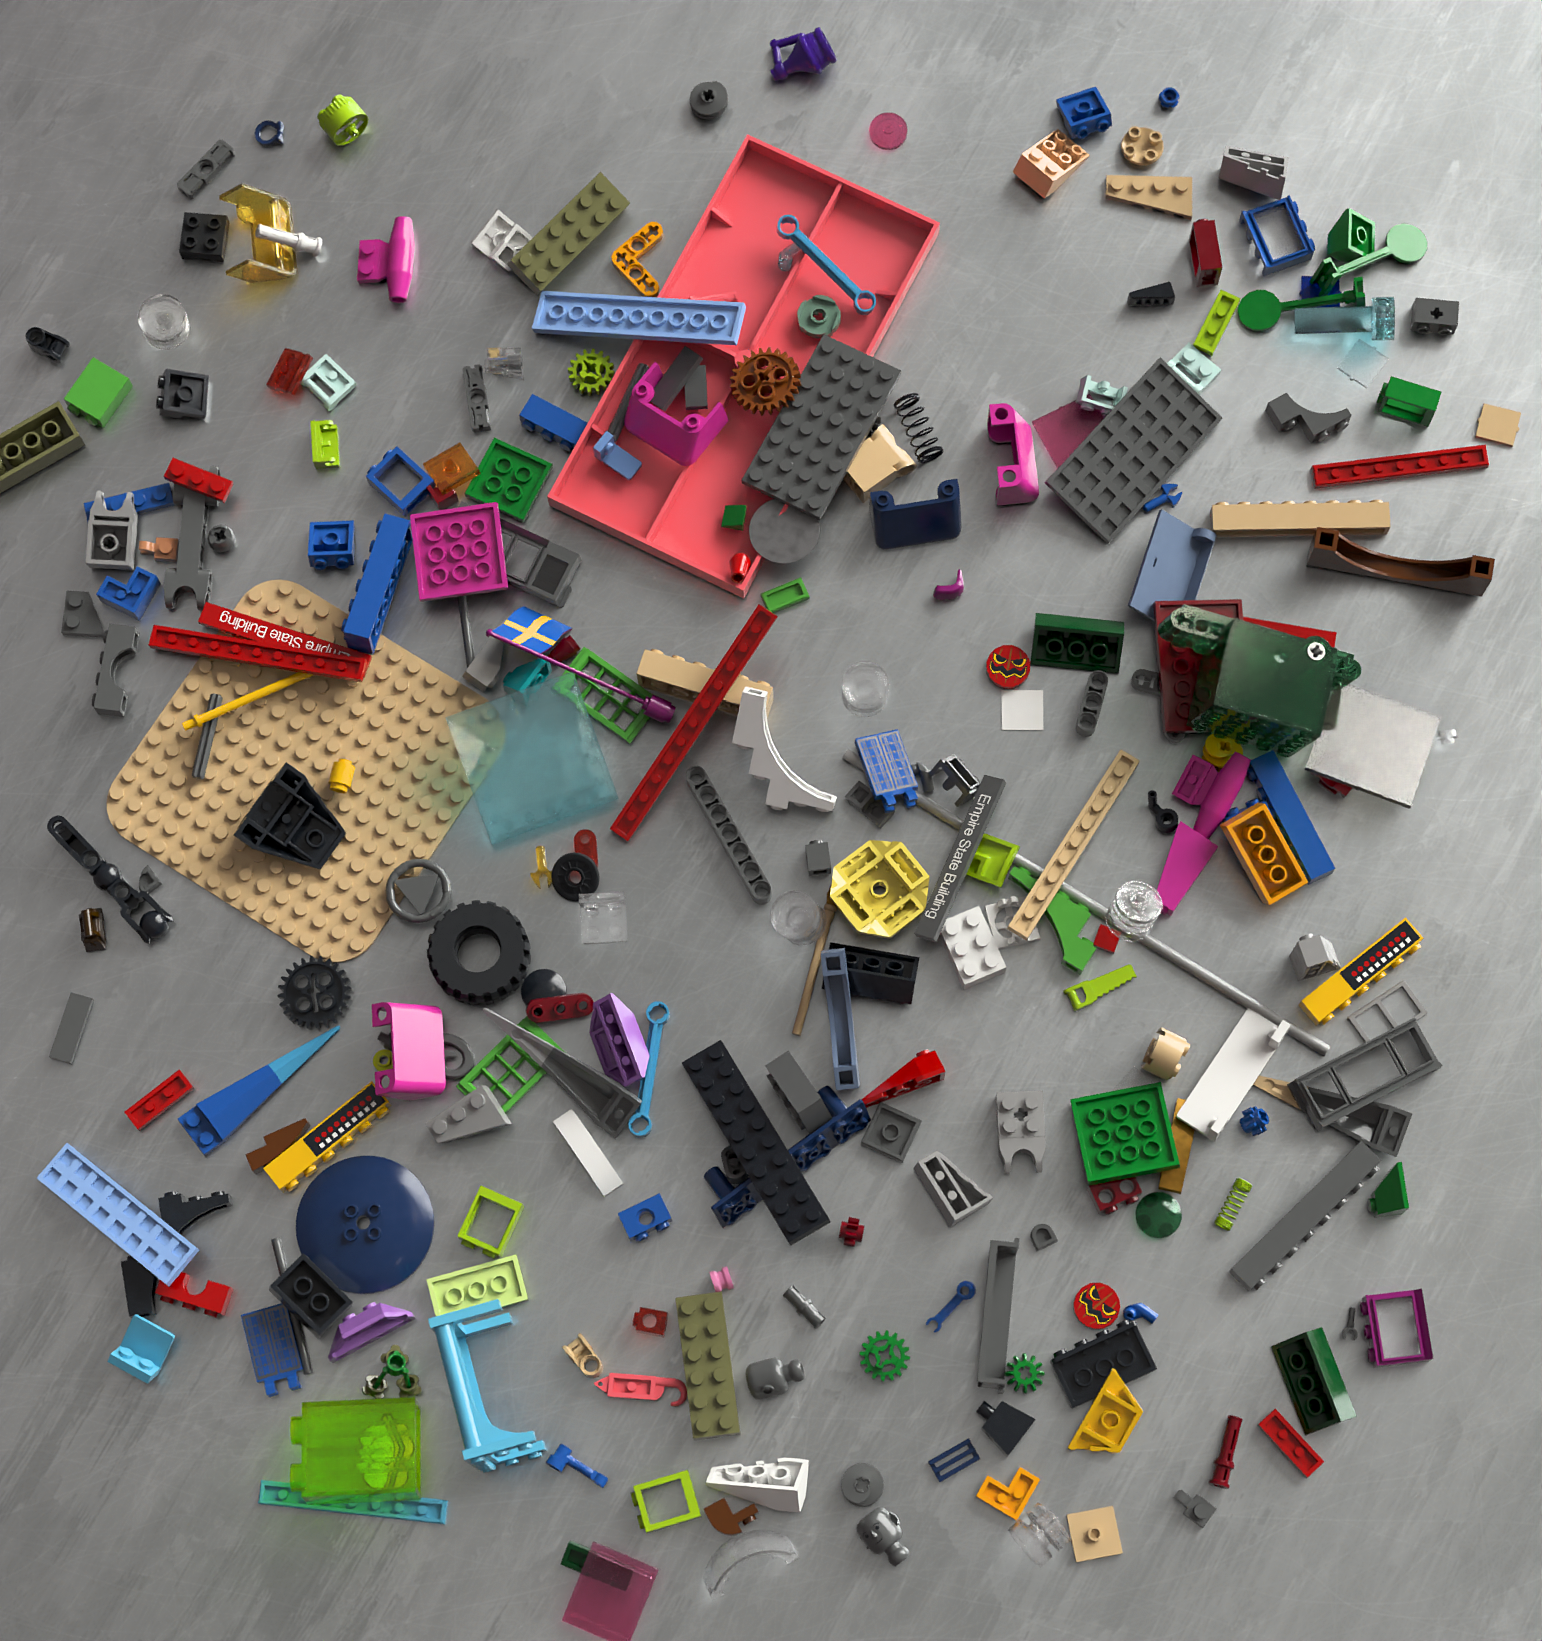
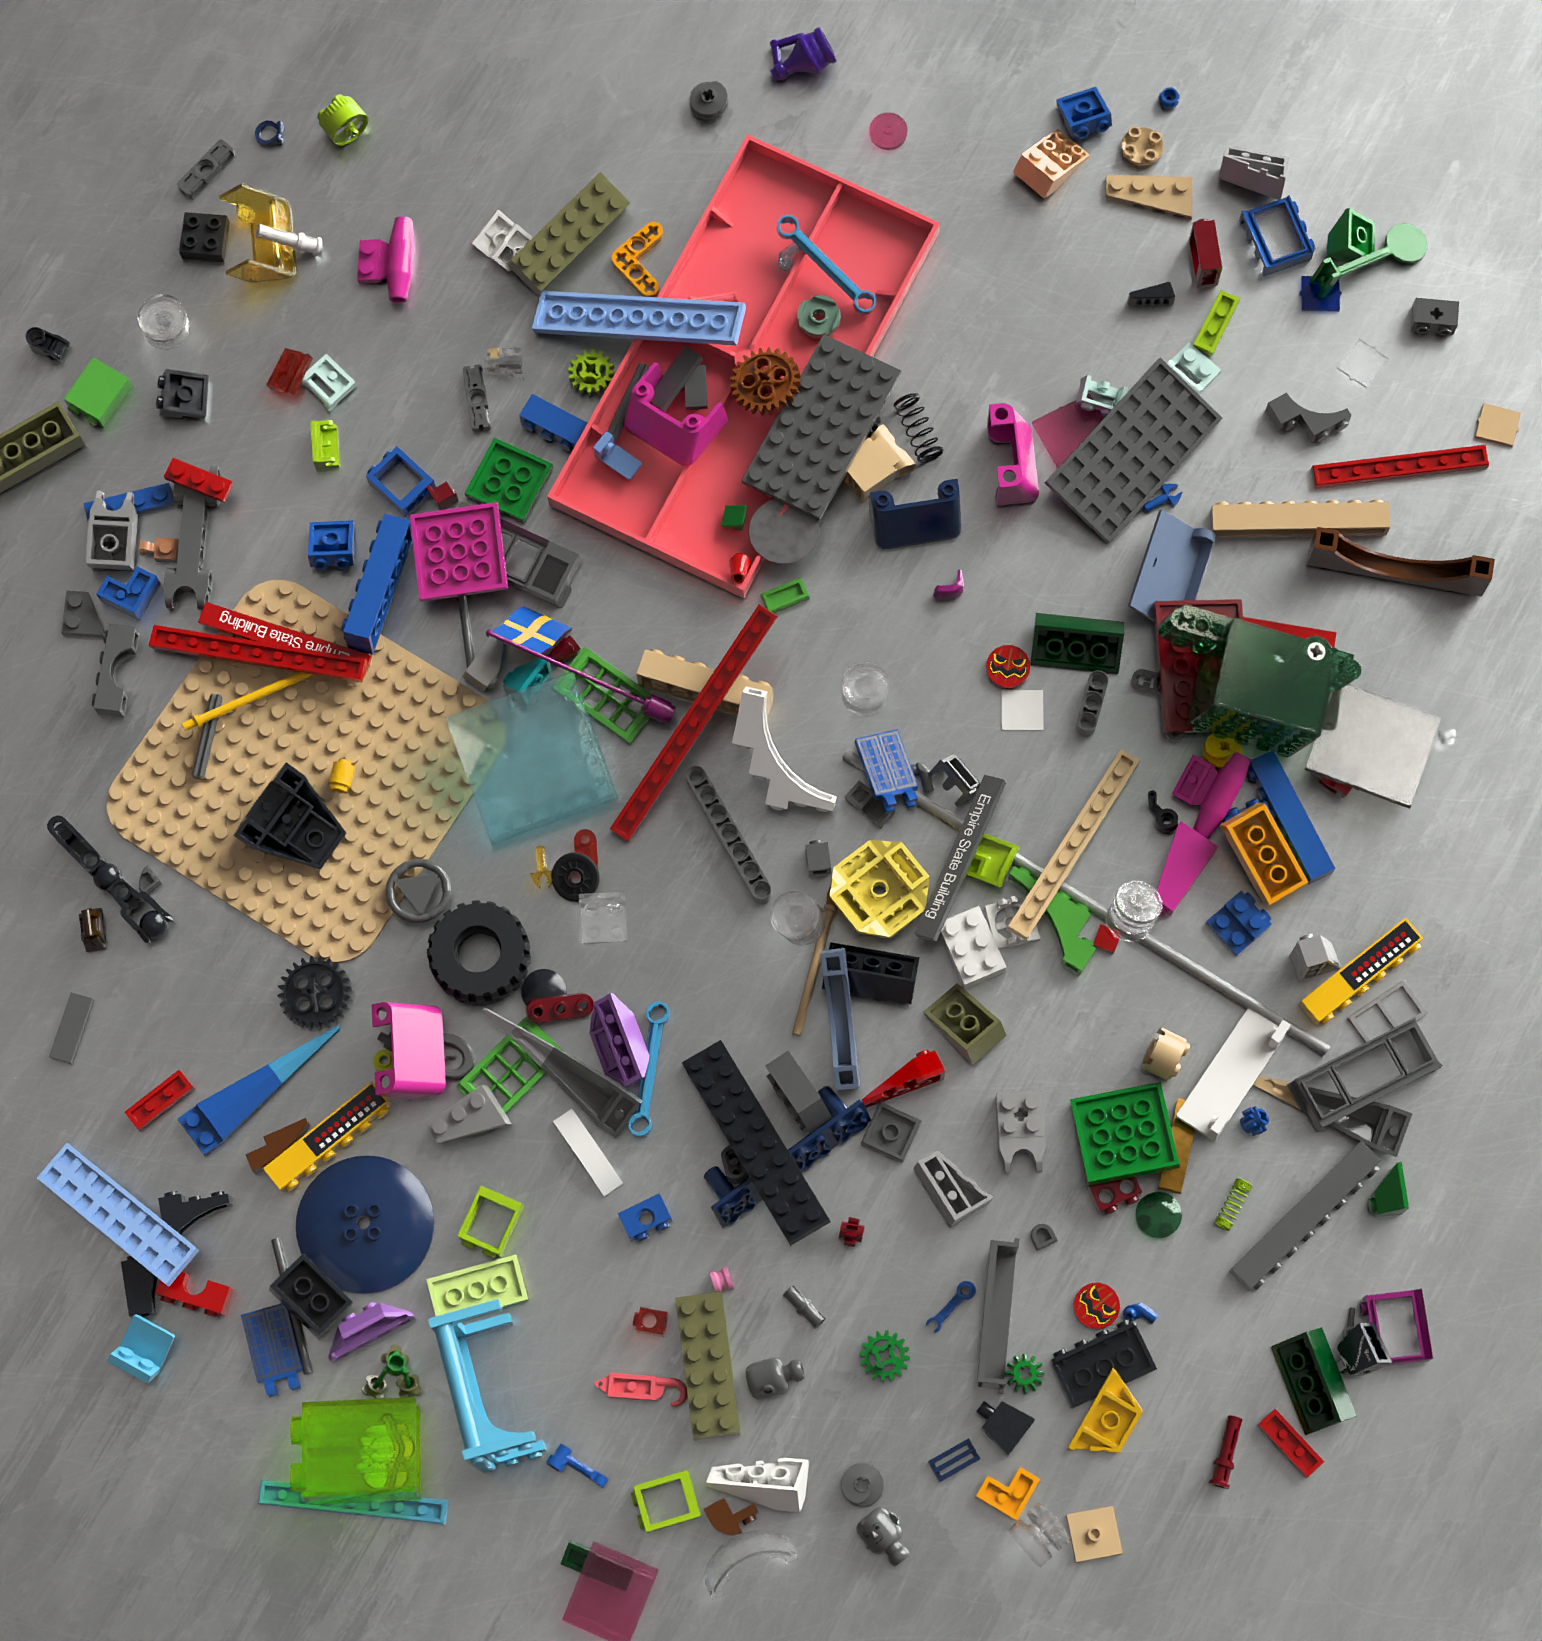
dark grey piece [207,525,235,552] -> none
clear orange plate [423,442,481,495] -> none
tan piece [562,1333,603,1378] -> none
lime piece [1063,964,1137,1011] -> none
dark grey plate [1173,1490,1217,1528] -> none
green piece [1238,277,1366,331] -> none
clear light blue piece [1294,297,1395,341] -> none
green window [1376,376,1442,427] -> none
none -> olive slope [924,983,1007,1064]
none -> blue plate [1206,890,1272,956]
none -> black torso [1336,1323,1393,1376]

